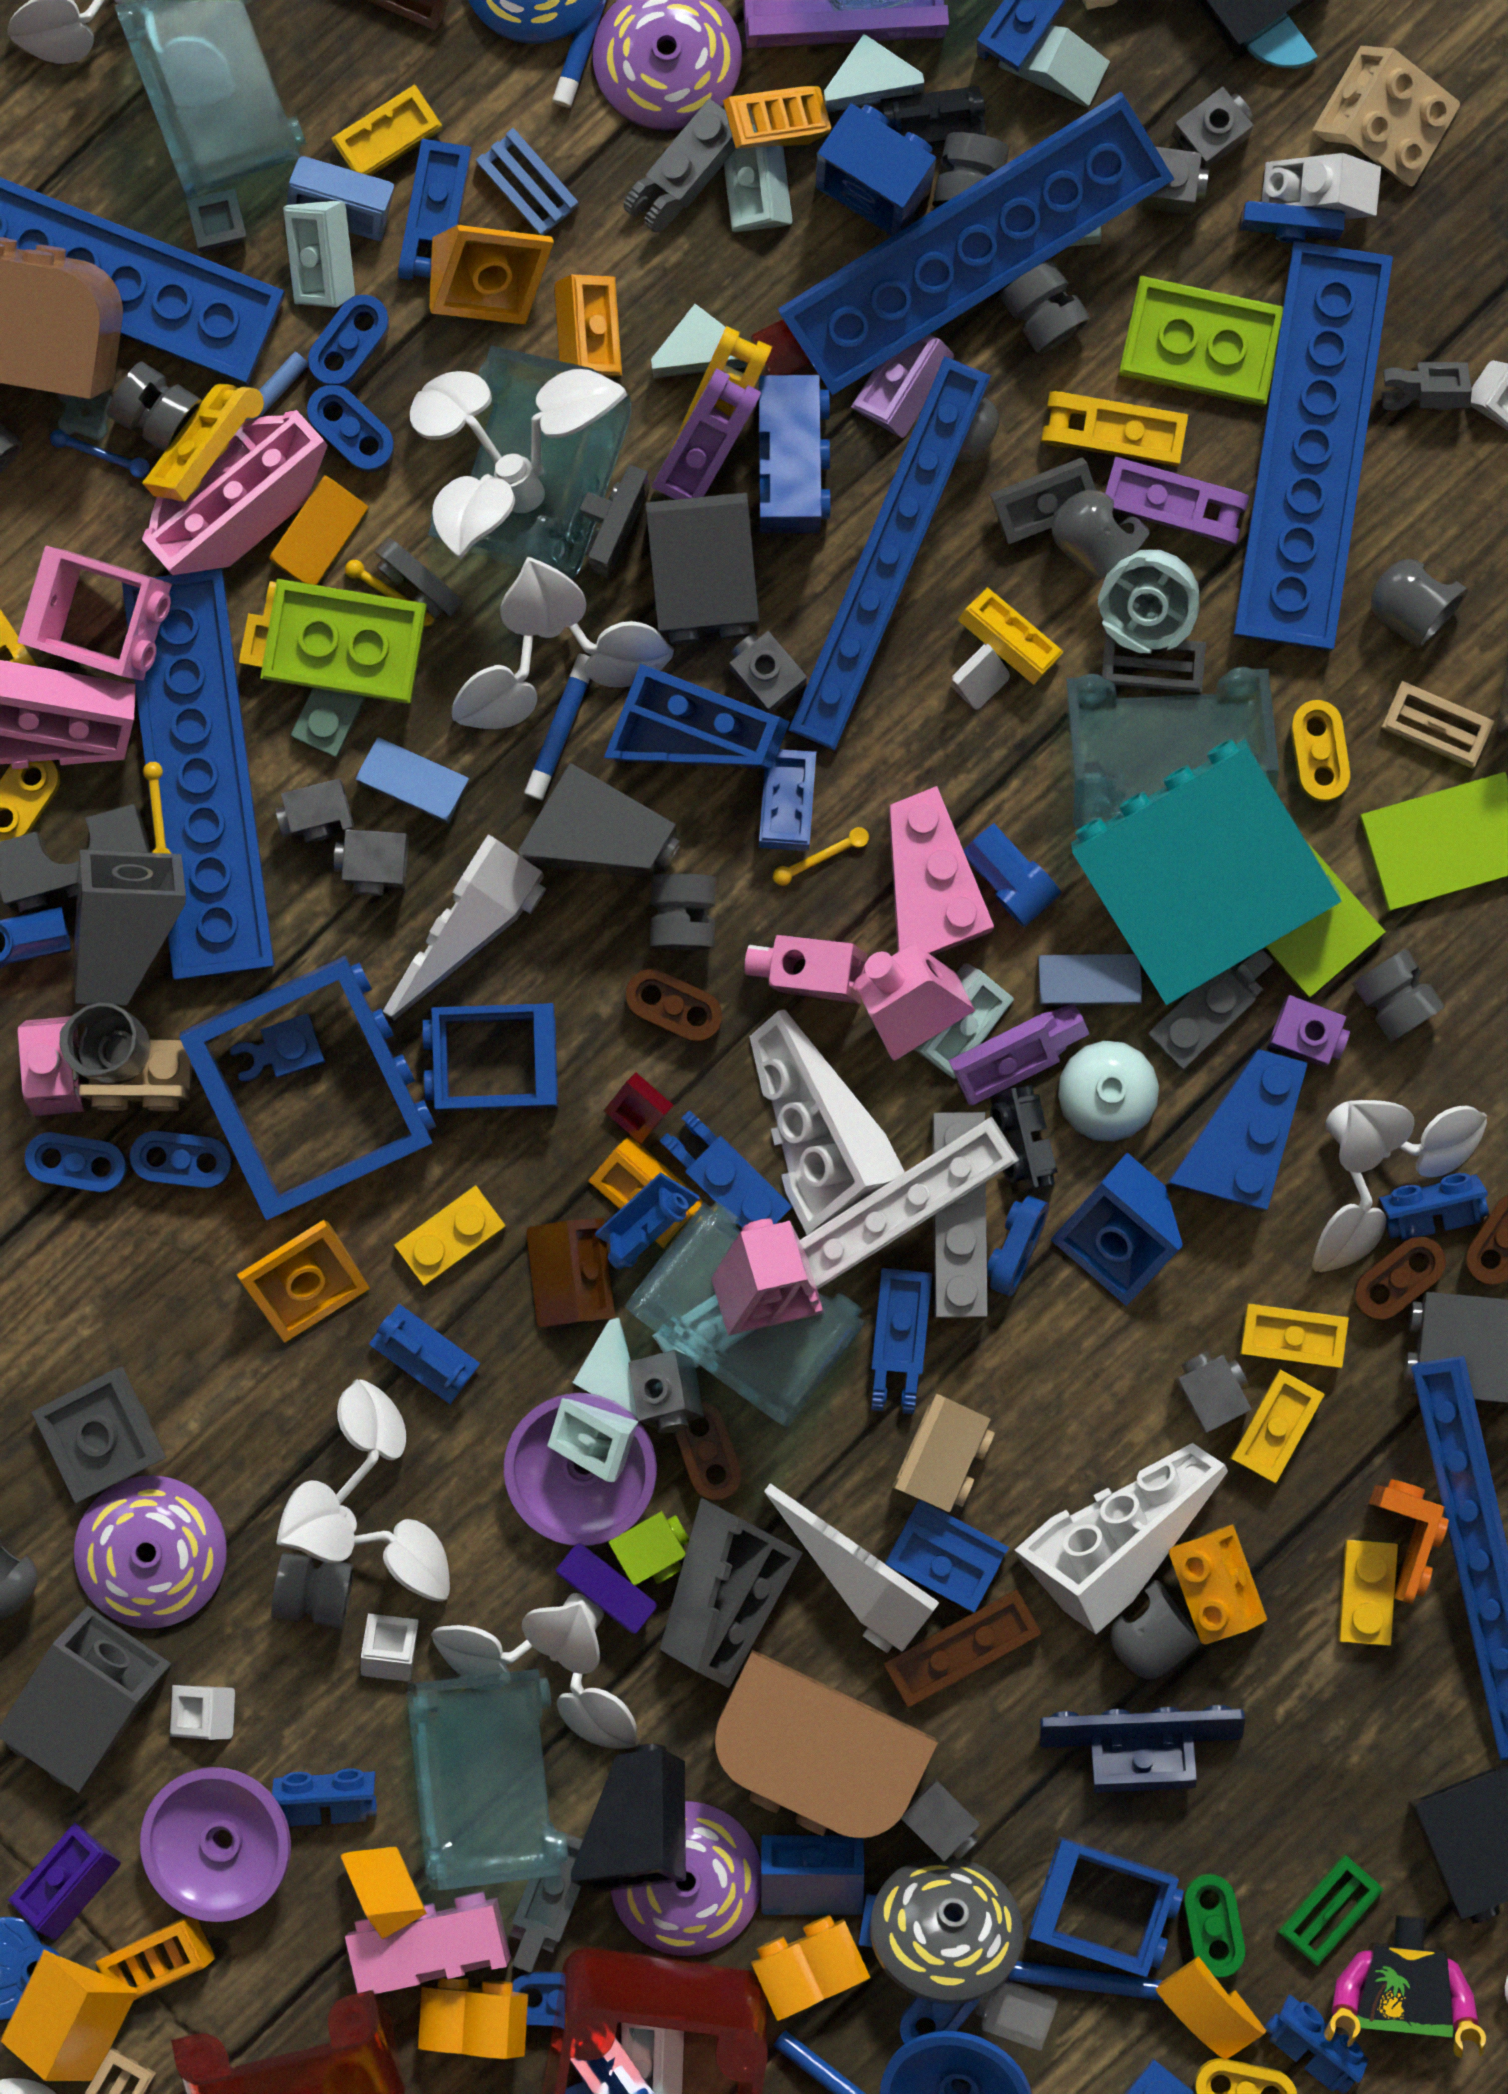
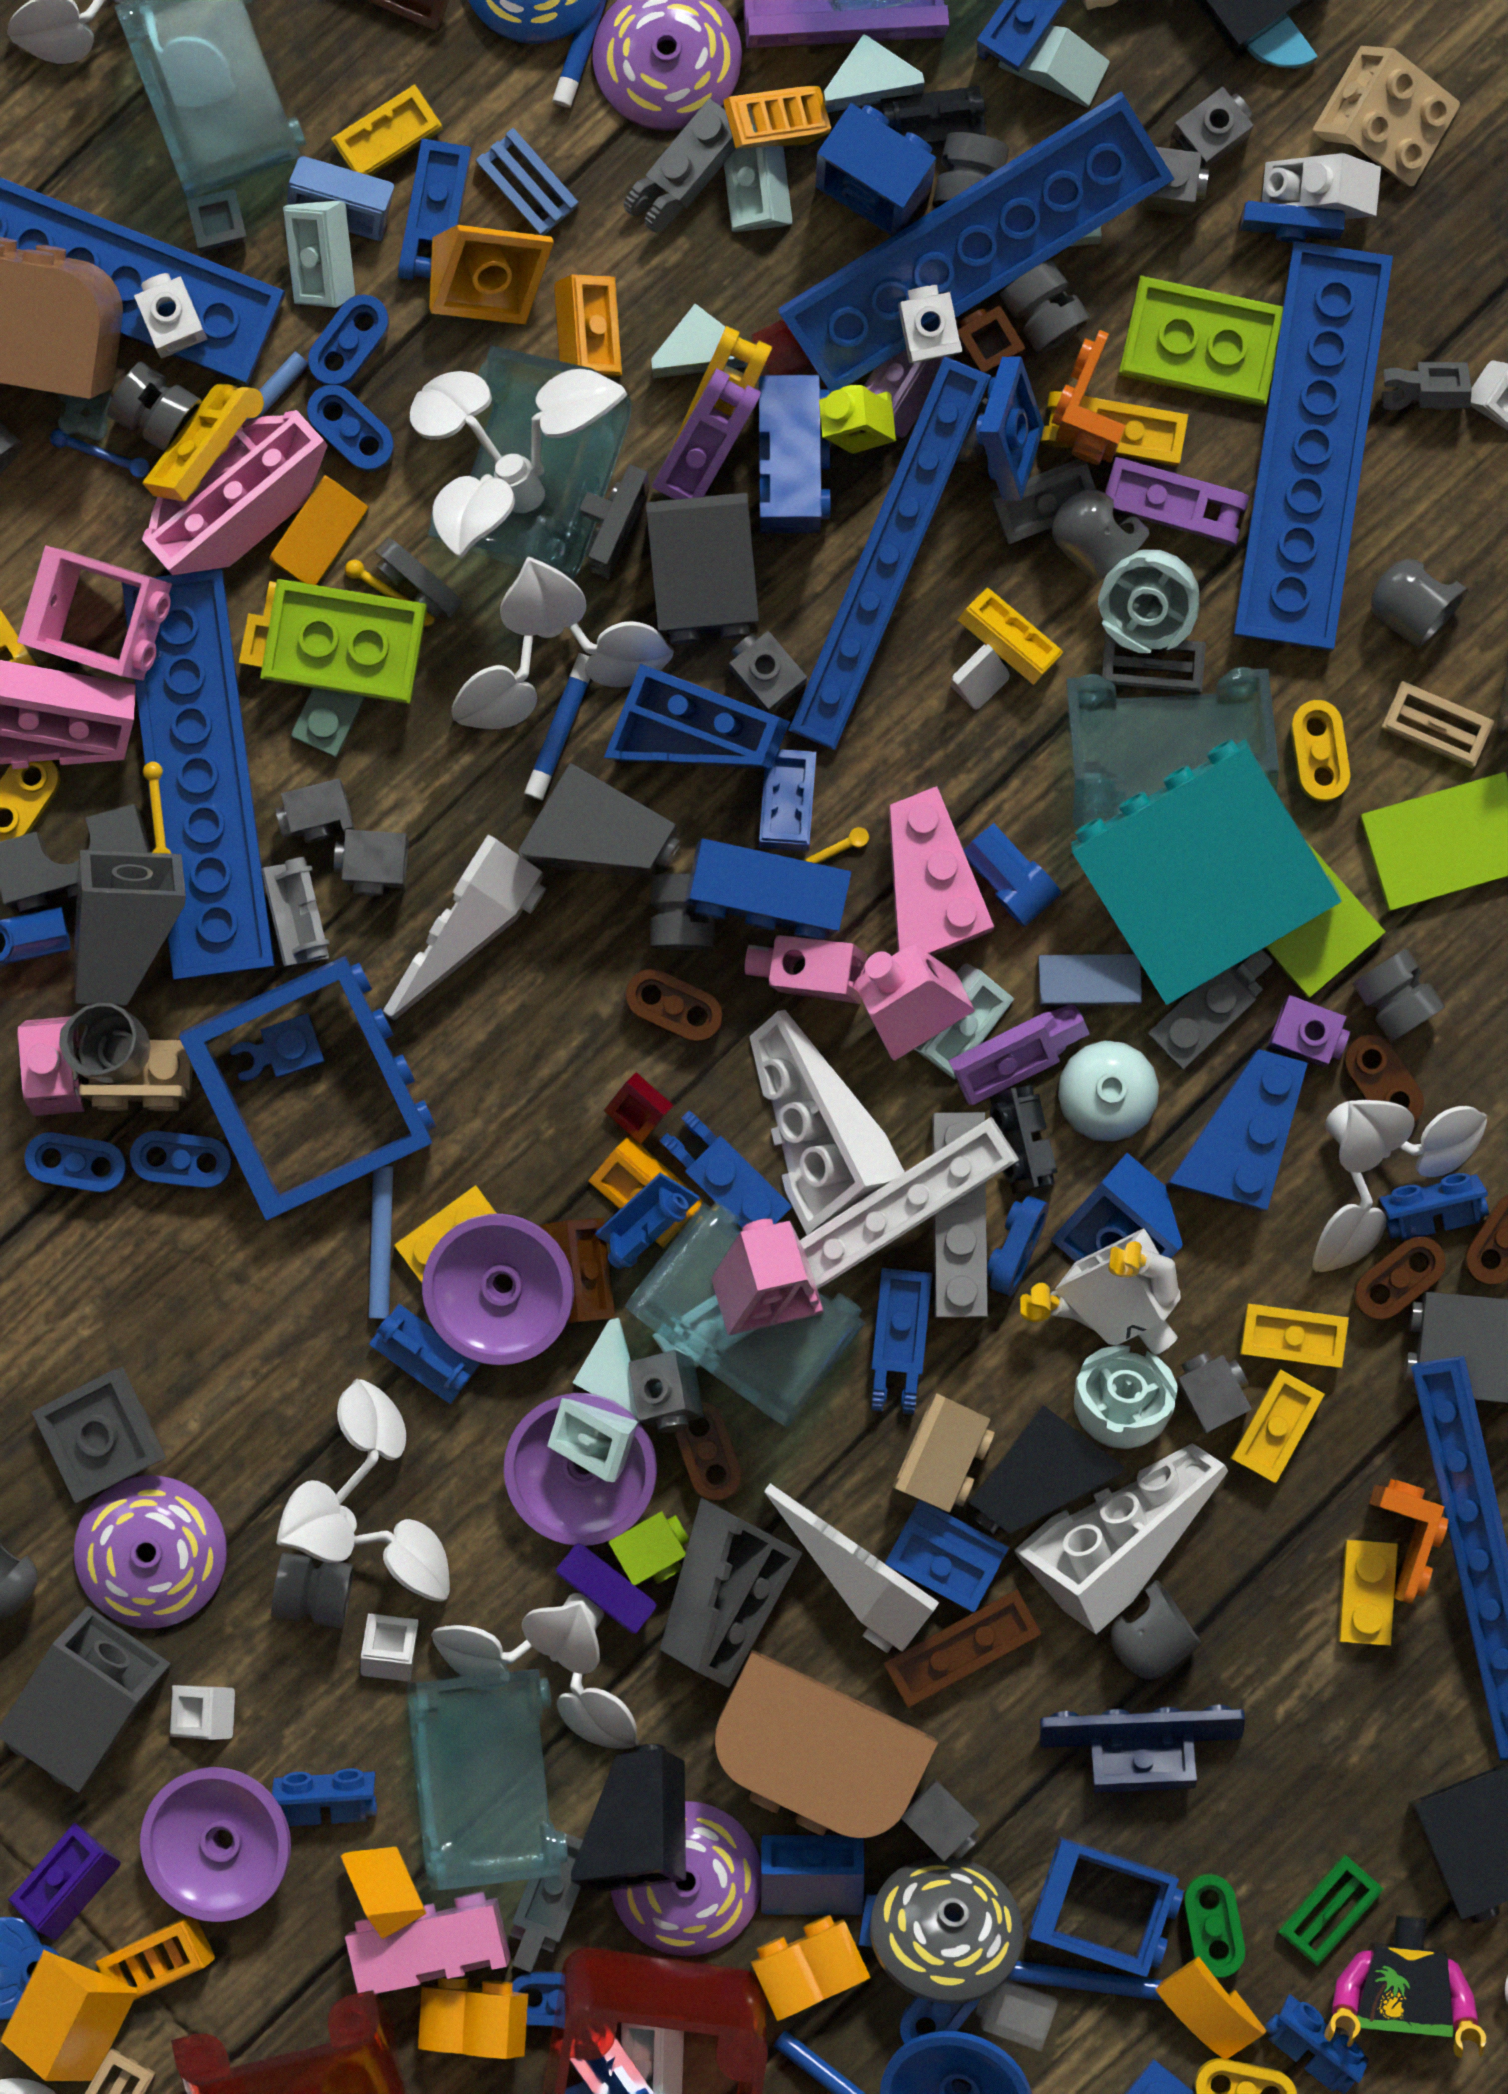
light orange slope [237,1220,370,1343] -> none
medium blue slope [355,737,469,824] -> none
blue window [423,1003,558,1112] -> none
light orange bracket [1169,1524,1268,1644] -> none
none -> white brick [134,273,207,358]
none -> light grey hinge [261,857,330,966]
none -> medium blue bar [369,1166,393,1319]
none -> medium lavender dish [422,1214,574,1365]
none -> blue wedge [685,838,852,940]
none -> neon yellow brick [819,385,896,454]
none -> white brick [898,285,963,364]
none -> reddish brown brick [958,305,1026,378]
none -> black slope [968,1405,1125,1535]
none -> blue plate [976,357,1044,501]
none -> torso [1020,1228,1181,1355]
none -> orange bracket [1051,330,1126,465]
none -> light aqua cylinder [1074,1345,1177,1449]
none -> reddish brown plate [1344,1035,1424,1122]

